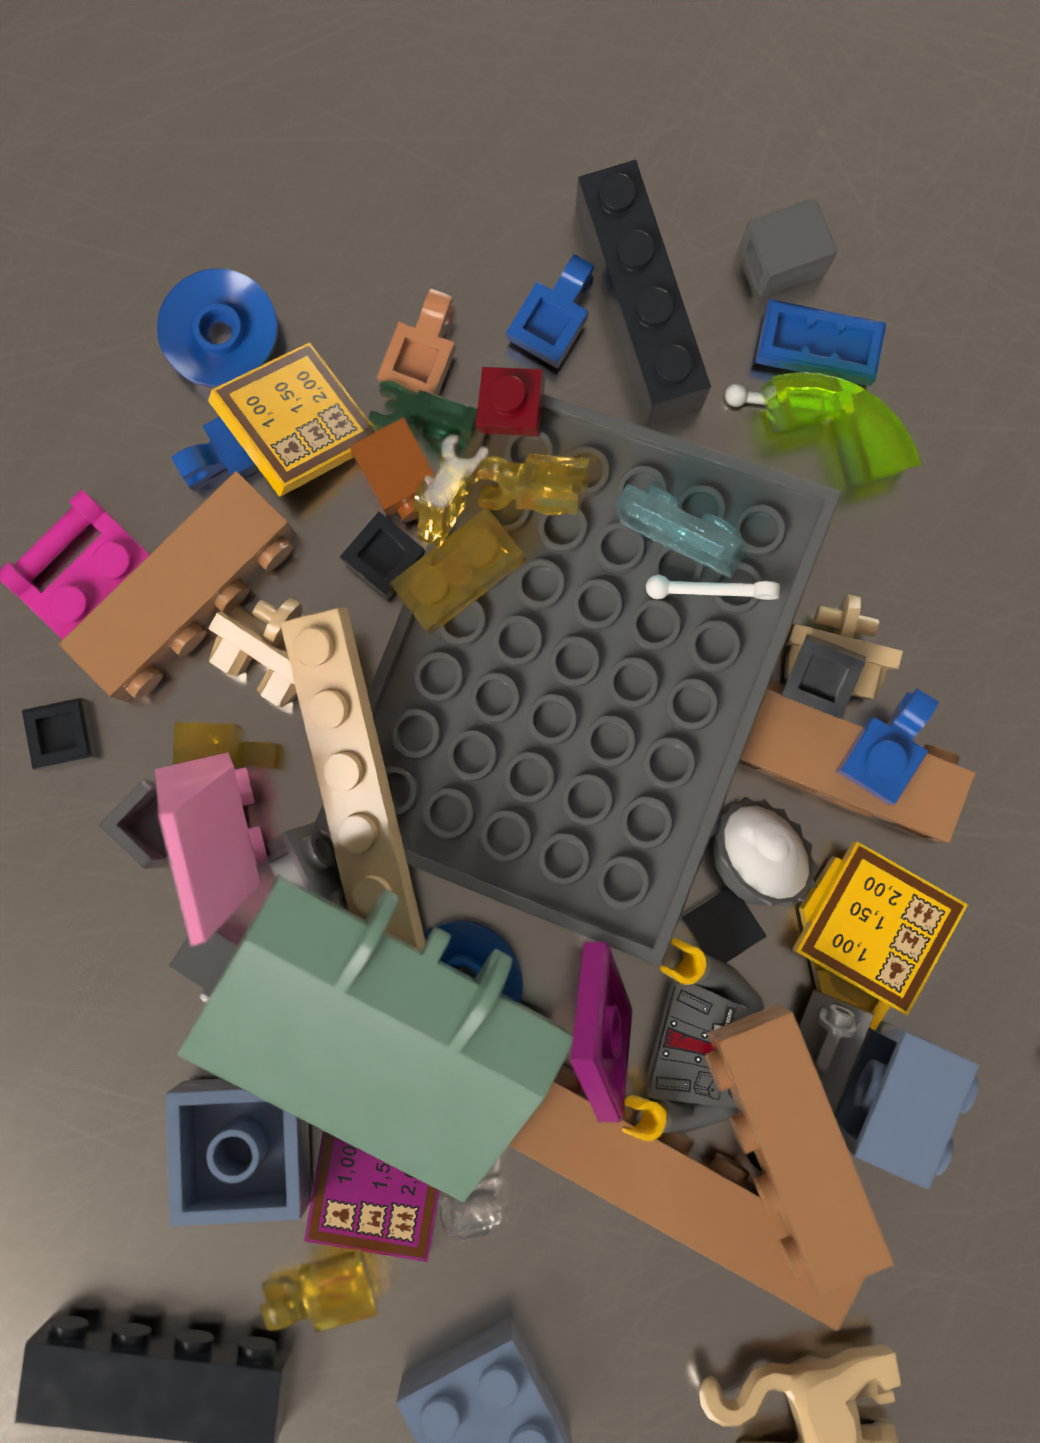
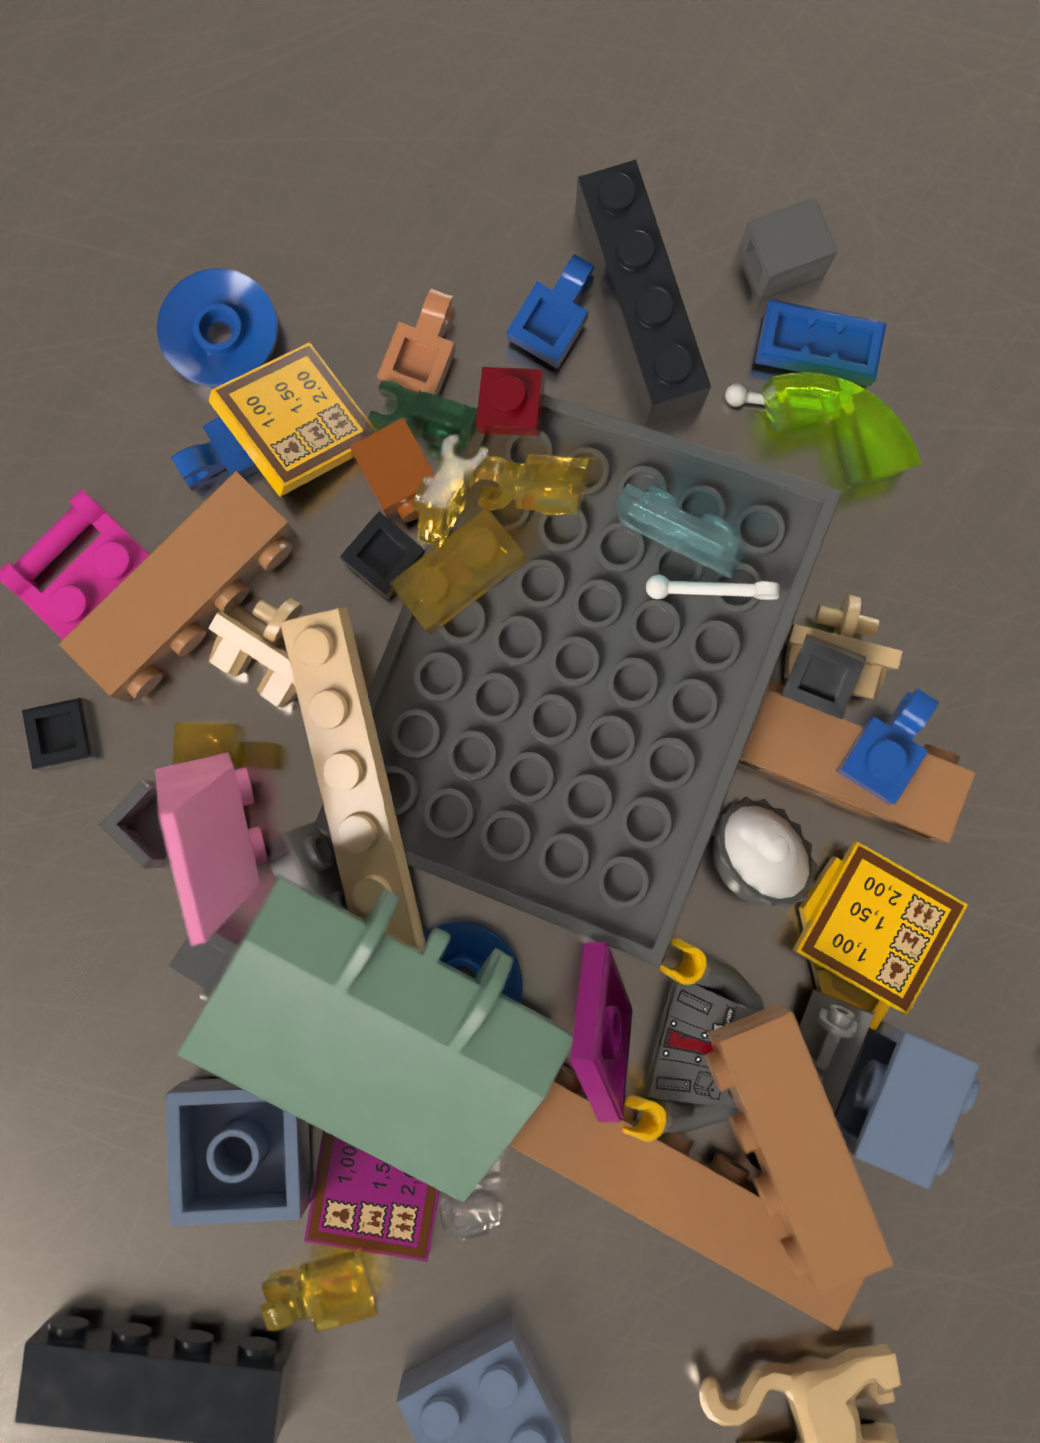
black tile [680,886,767,963] -> none

